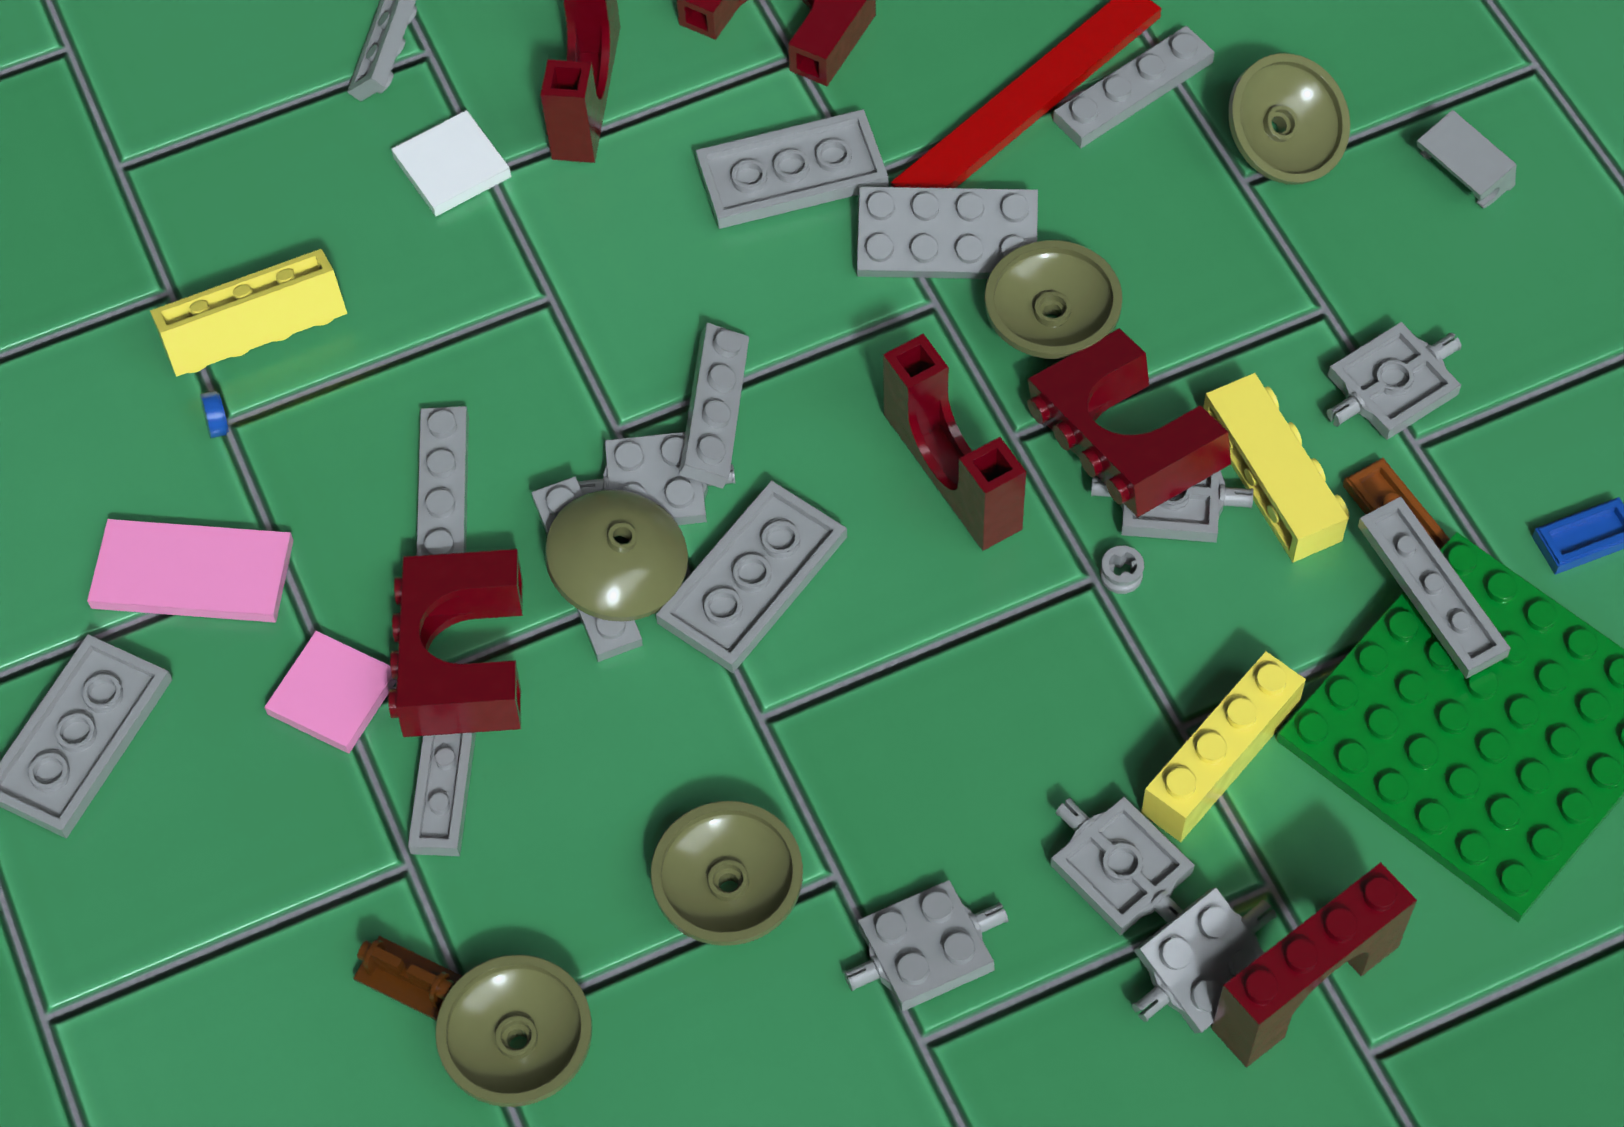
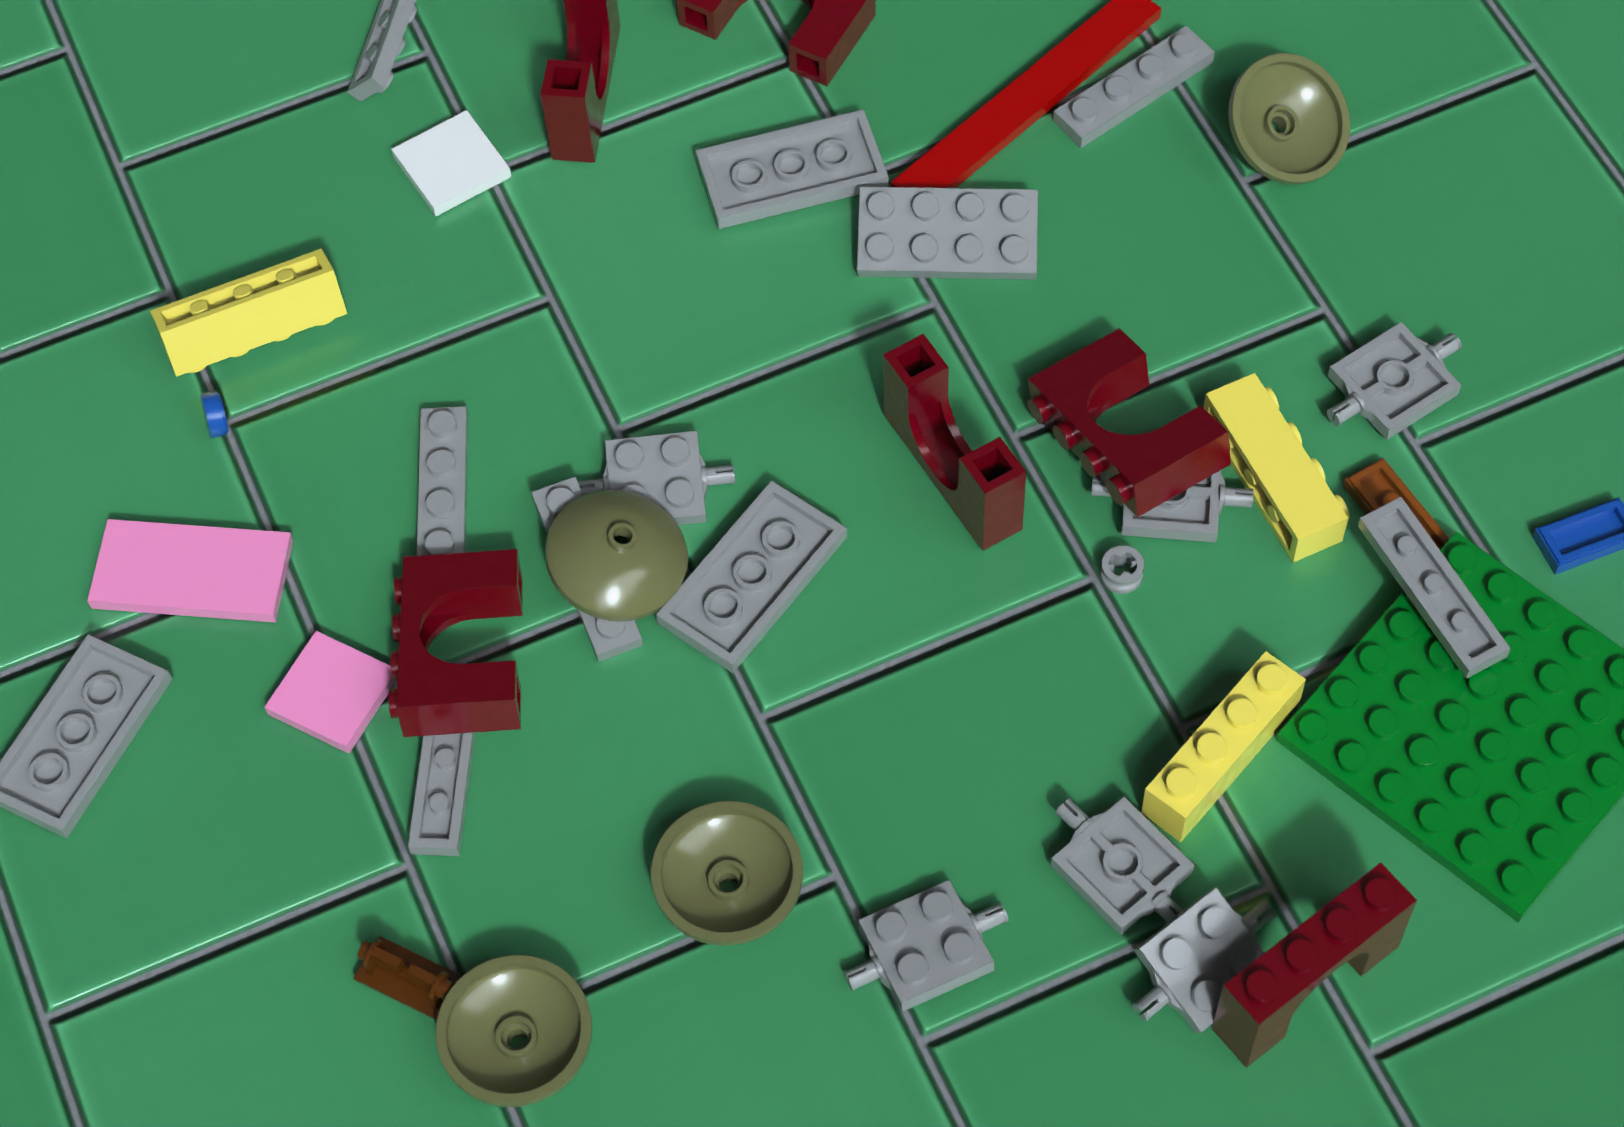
light grey plate [679,323,749,489] -> none
olive dish [985,240,1122,359] -> none
light grey hinge [1417,110,1517,209] -> none

